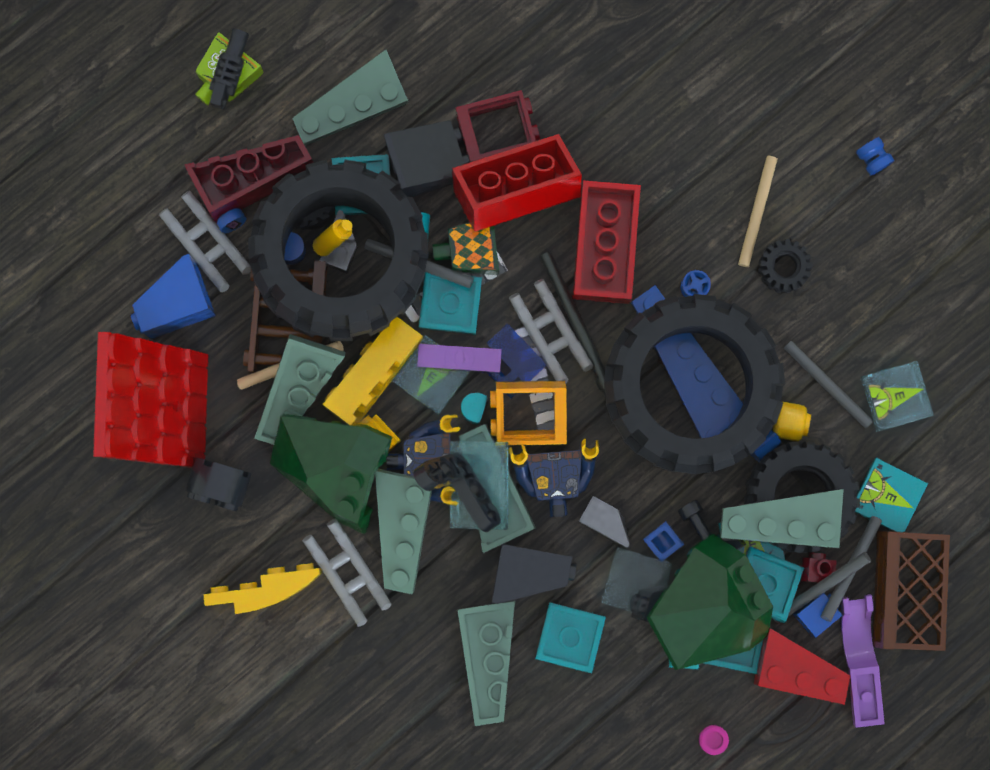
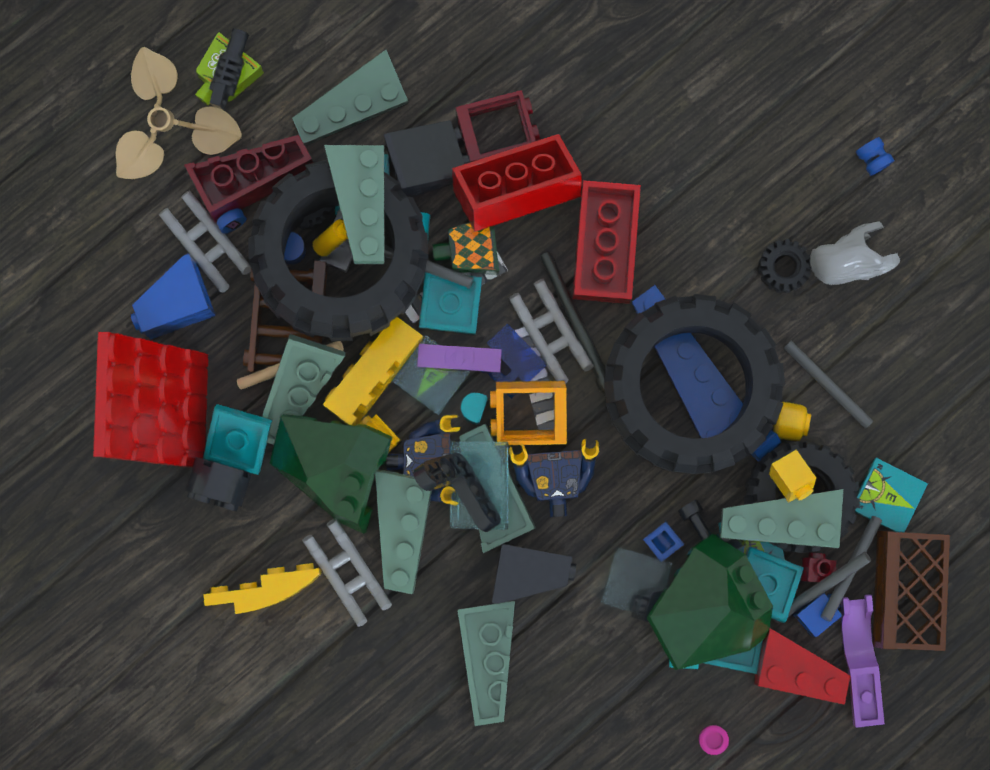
teal tile [535,602,606,674] -> none
flat silver slope [579,496,632,550] -> none
blue wheel [680,270,711,297] -> none
tan bar [738,156,777,267] -> none
clear light blue tile [861,361,934,432] -> none
none -> tan plant [116,47,242,179]
none -> teal tile [203,404,272,475]
none -> sand green wing [324,145,384,264]
none -> yellow brick [769,449,816,503]
none -> light grey hair [810,221,900,285]

